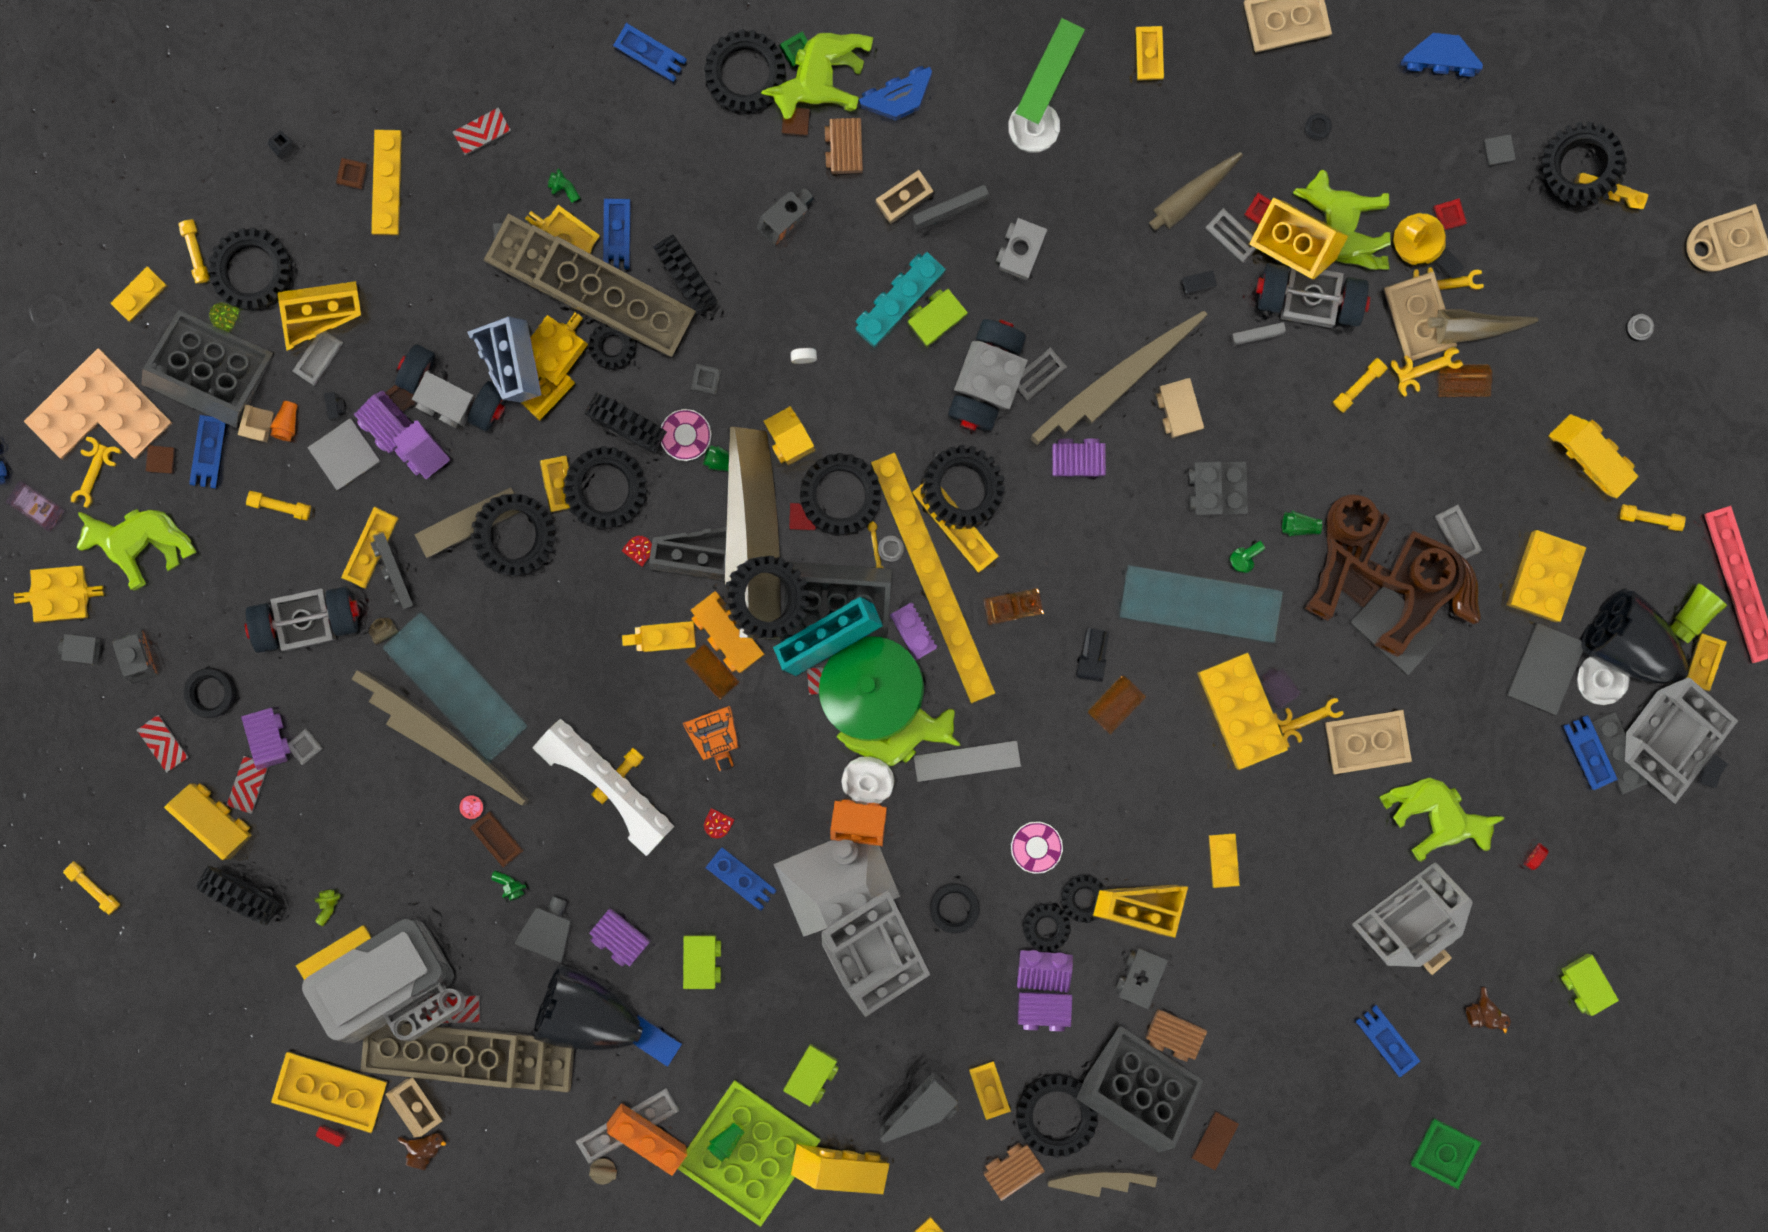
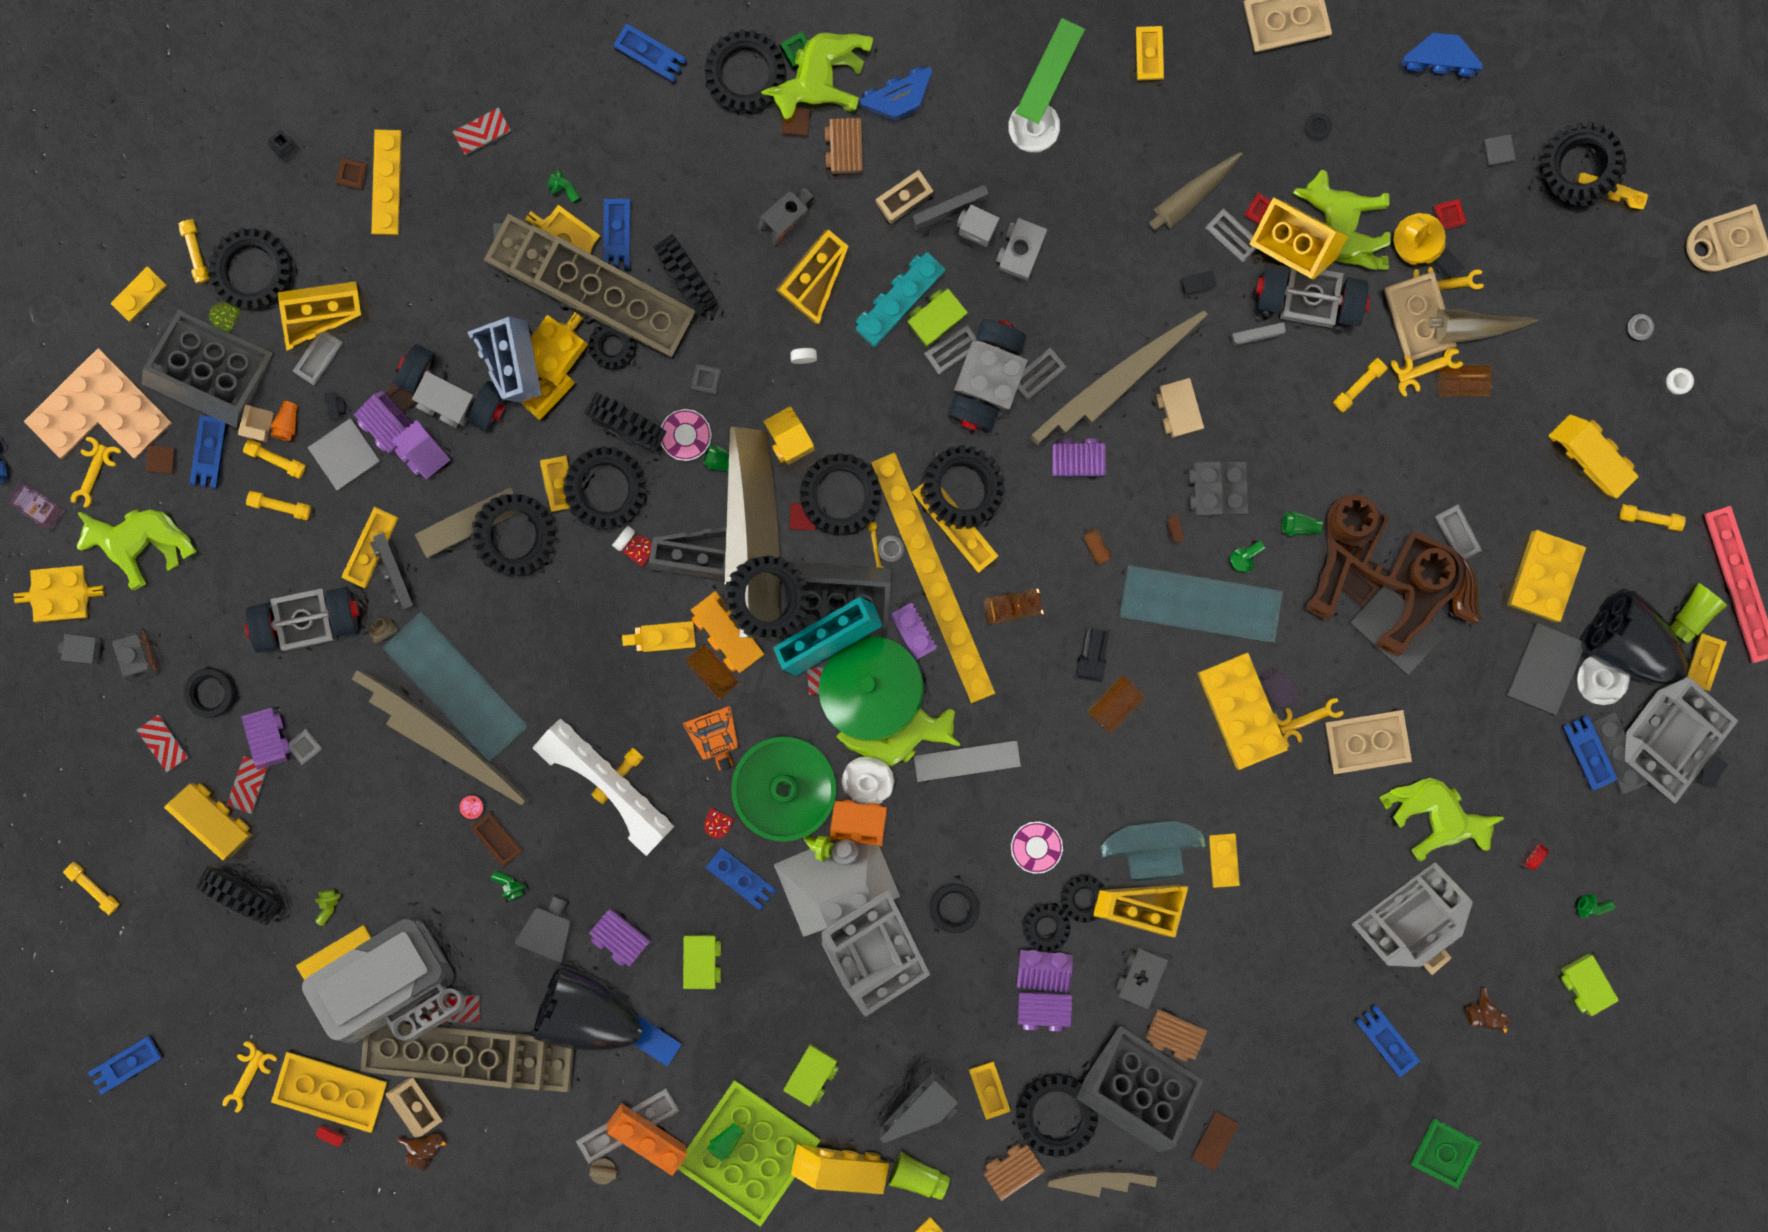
none -> blue hinge [88,1036,163,1095]
none -> yellow bar [223,1041,278,1113]
none -> yellow bar [243,438,306,479]
none -> white tile [612,525,635,551]
none -> green dish [731,737,836,842]
none -> yellow wedge [776,229,848,324]
none -> lime plate [804,834,834,862]
none -> lime plant [888,1152,950,1200]
none -> light grey tile [924,324,978,375]
none -> light grey brick [957,205,999,248]
none -> clear orange pin [1083,530,1112,565]
none -> clear light blue plate [1101,821,1206,882]
none -> reddish brown tile [1166,515,1185,543]
none -> green plate [1577,894,1615,918]
none -> white tile [1666,368,1694,395]

